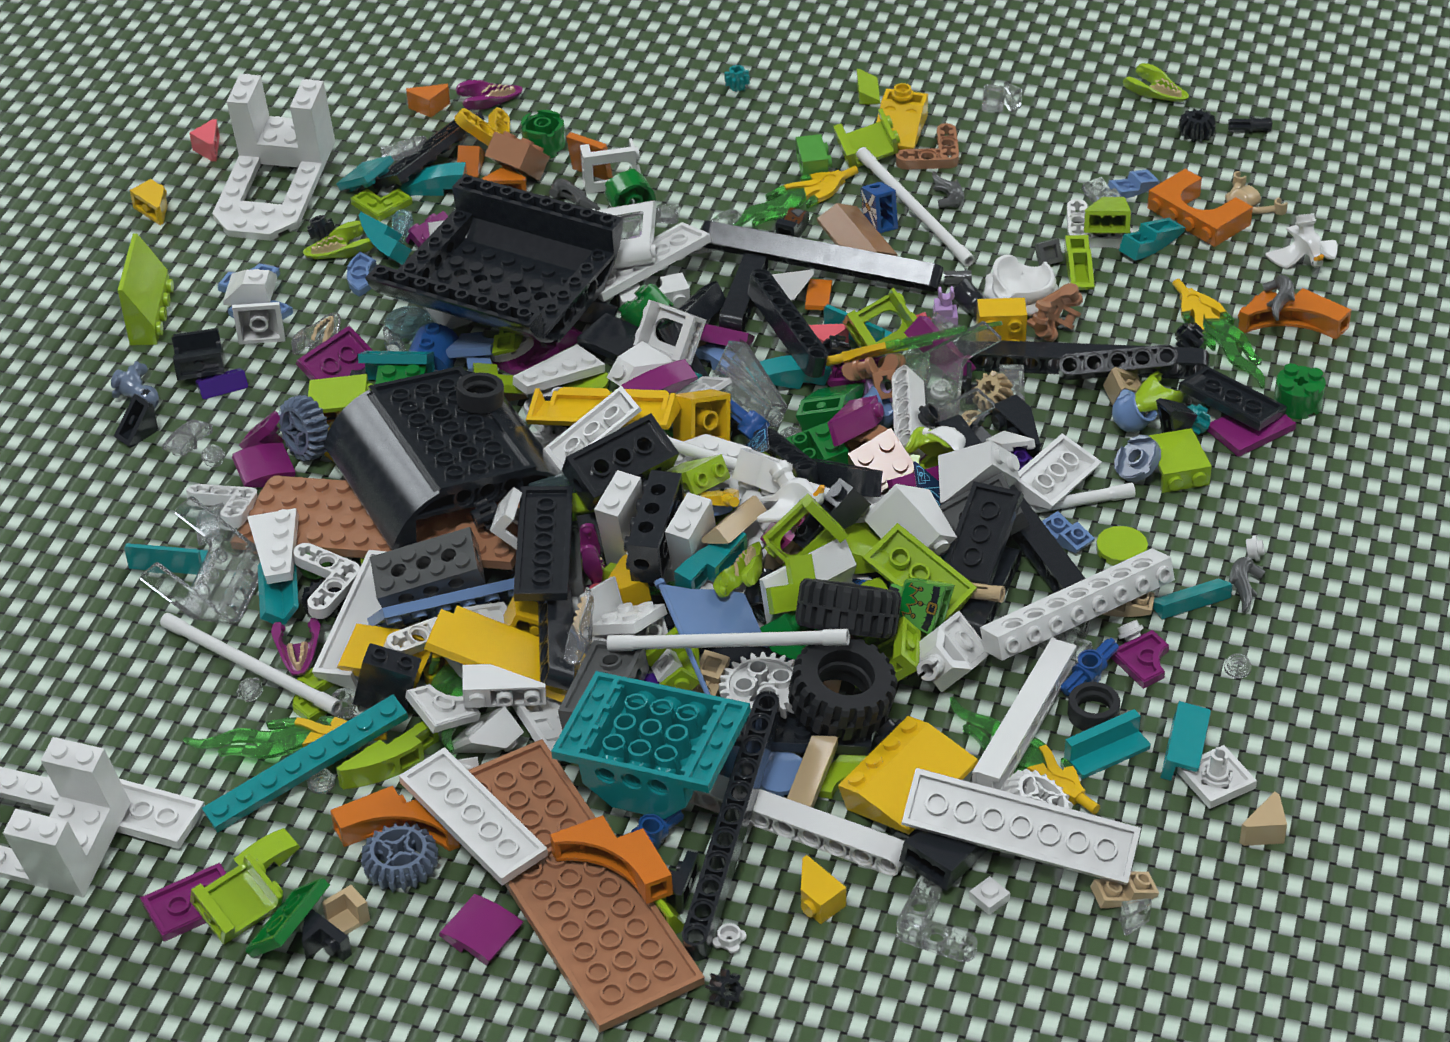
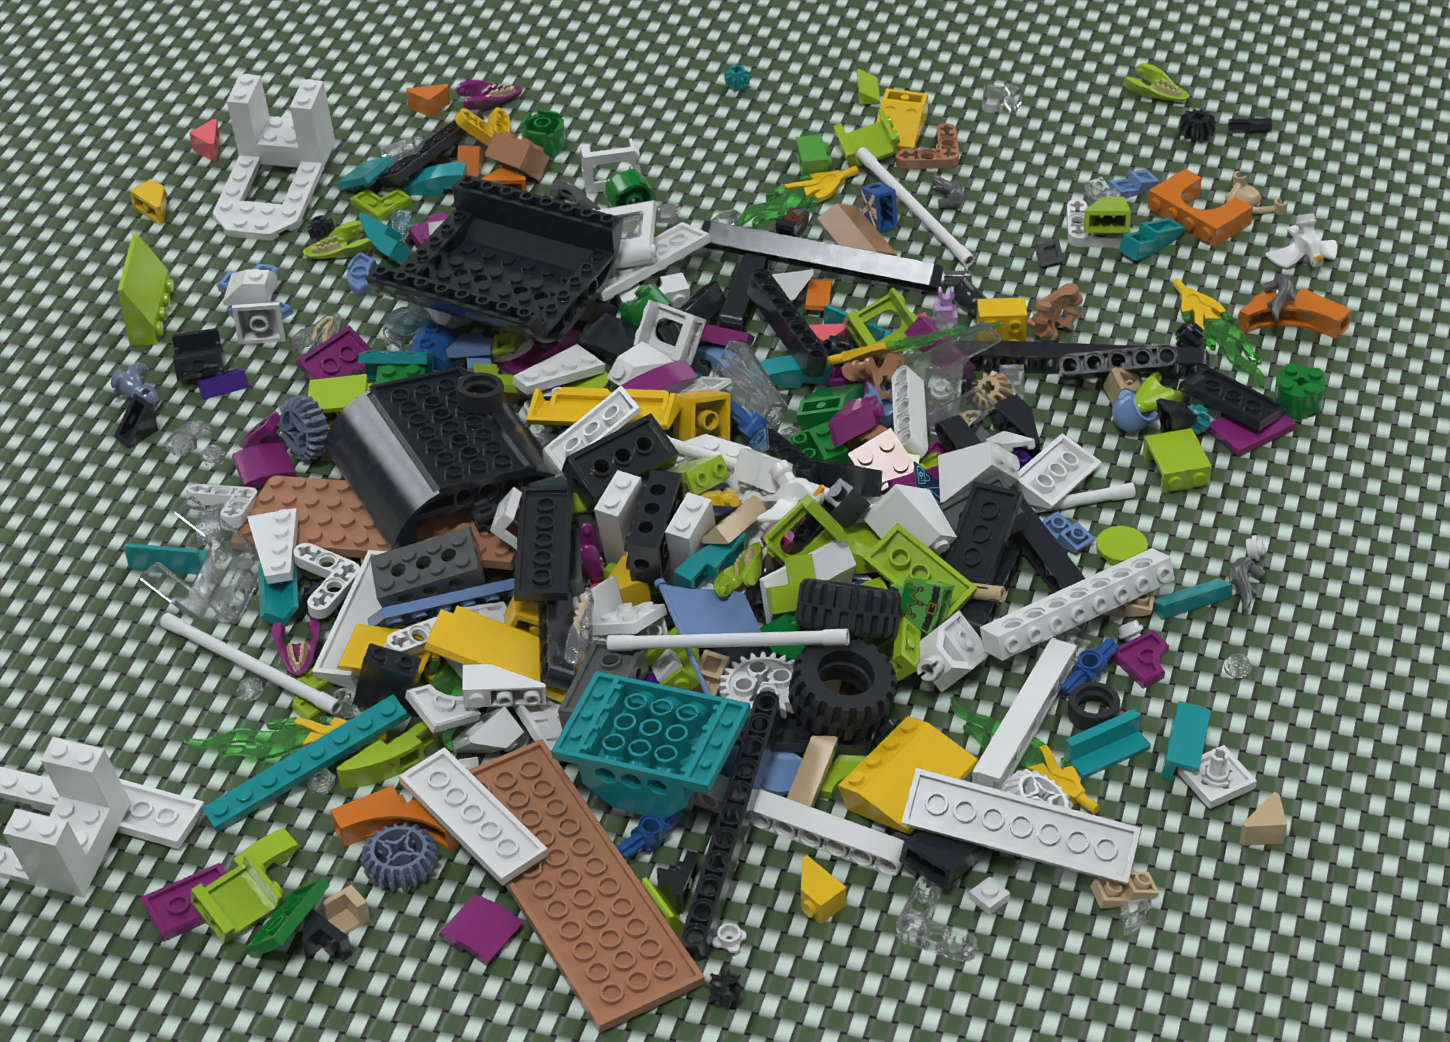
orange arch [550,815,673,904] -> none
orange tile [566,132,613,180] -> none
yellow plate [892,83,913,102] -> none
lime hair [905,426,966,457] -> none
black plate [918,403,940,427] -> none
white piece [984,255,1058,316] -> none
lime slope [1064,235,1095,290] -> none
sand blue tile [1114,435,1161,482] -> none

